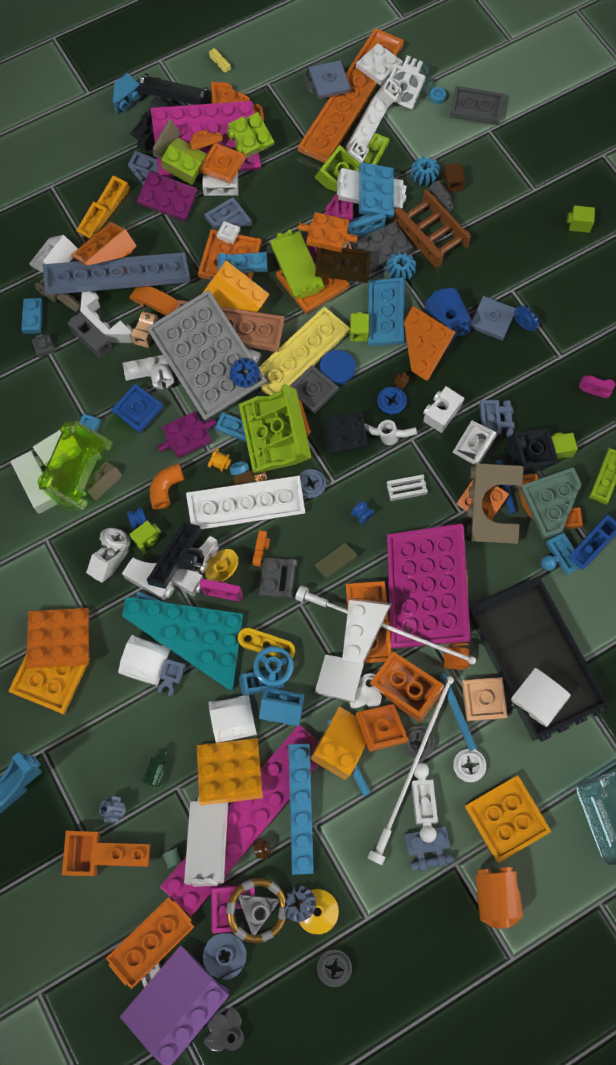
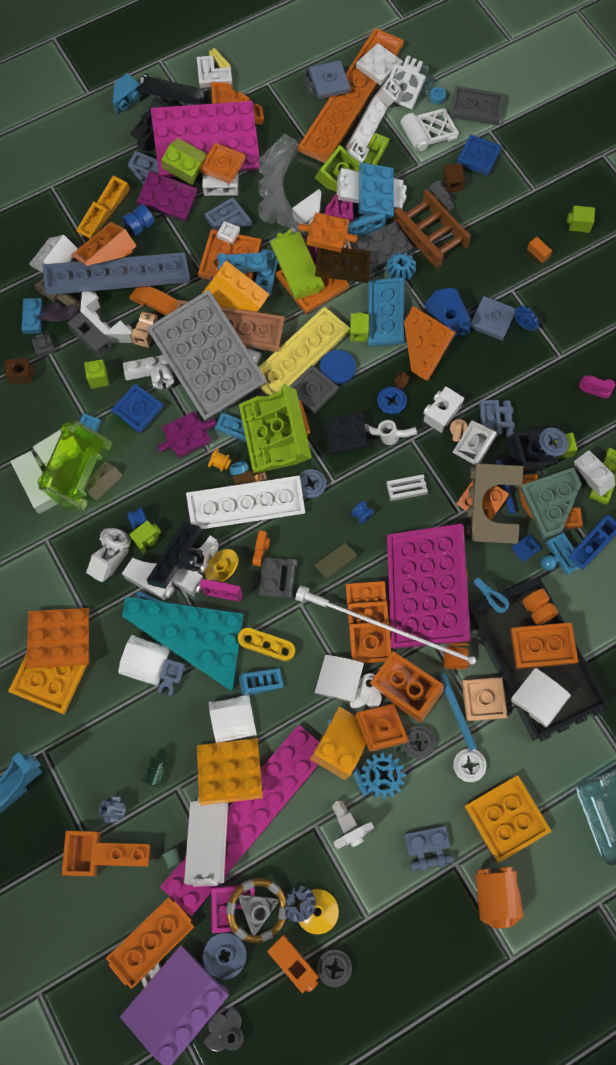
orange cylinder [149,463,184,510] -> none
dark tan slope [153,119,180,160] -> none
orange tile [190,130,223,151] -> none
lime plate [227,112,274,159] -> none
blue gear [230,357,259,388] -> none
dark azure piece [253,646,293,686] -> none
reddish brown plate [254,838,271,860] -> none
dark azure brick [259,687,305,726] -> none
dark azure plate [288,744,314,875] -> none
white wedge [342,598,392,663] -> none
white piece [367,676,454,865] -> none
dark azure gear [411,156,440,186] -> none
white plate [411,762,438,843] -> none
none -> reddish brown brick [5,358,35,384]
none -> clear purple slope [37,302,79,322]
none -> lime brick [84,359,109,389]
none -> blue wheel [122,204,155,237]
none -> white plate [197,56,232,88]
none -> dark azure plate [255,249,278,296]
none -> clear arch [258,133,307,235]
none -> orange brick [267,934,319,994]
none -> white slope [292,189,321,225]
none -> white piece [332,801,374,850]
none -> dark azure gear [360,753,406,800]
none -> white piece [400,108,459,151]
none -> light nougat plate [450,419,468,442]
none -> blue plate [457,134,502,176]
none -> dark azure piece [473,577,509,613]
none -> orange plate [510,622,578,669]
none -> blue slope [512,534,541,562]
none -> orange wheel [522,588,559,626]
none -> orange piece [527,237,552,263]
none -> sand blue gear [538,428,568,458]
none -> white brick [574,450,615,497]

